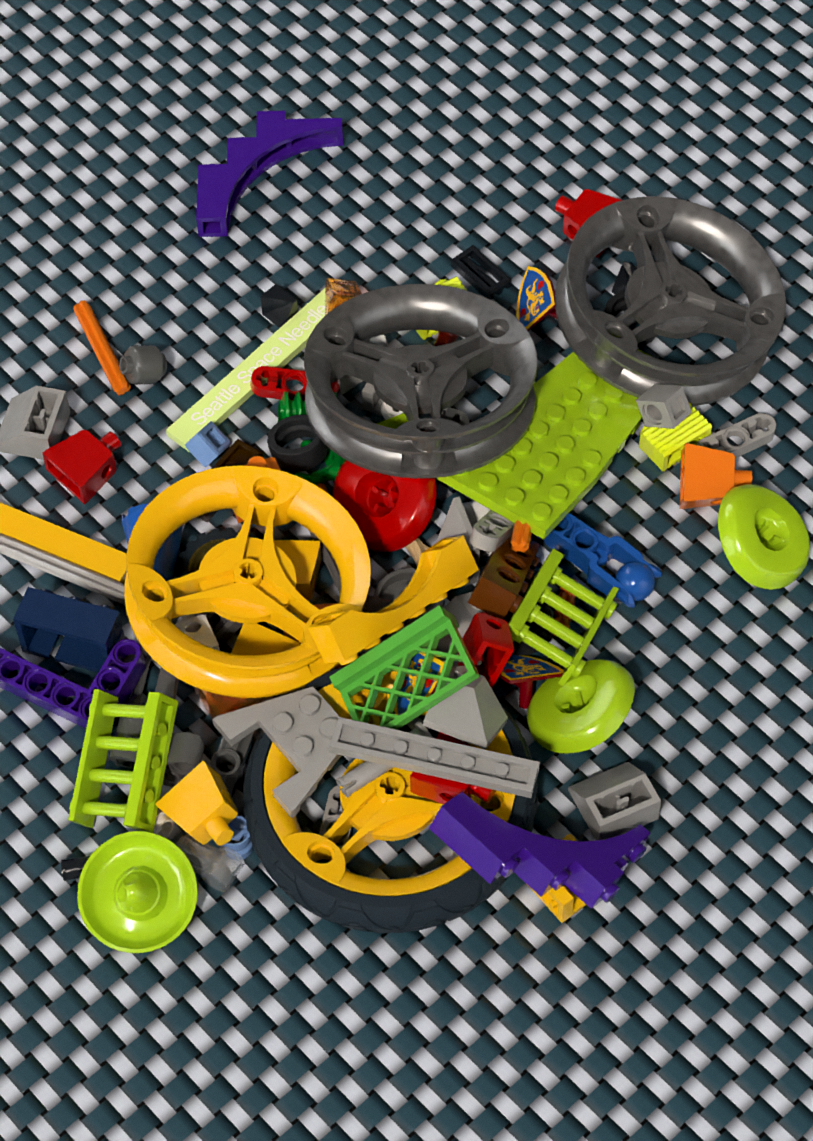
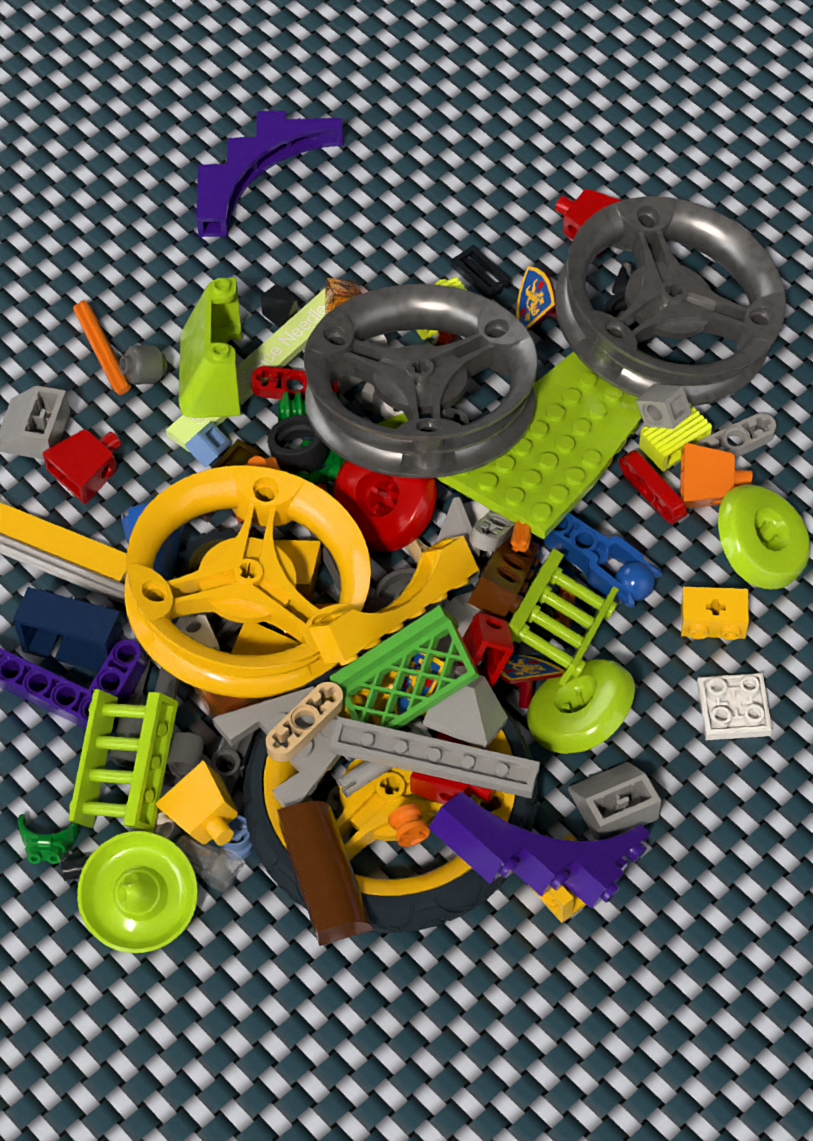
none -> green helmet [18,814,81,864]
none -> lime windscreen [178,278,241,418]
none -> tan beam [266,682,344,762]
none -> reddish brown brick [277,801,373,946]
none -> orange wheel [388,804,430,847]
none -> red beam [618,450,687,525]
none -> yellow brick [681,587,749,640]
none -> white tile [697,673,772,740]

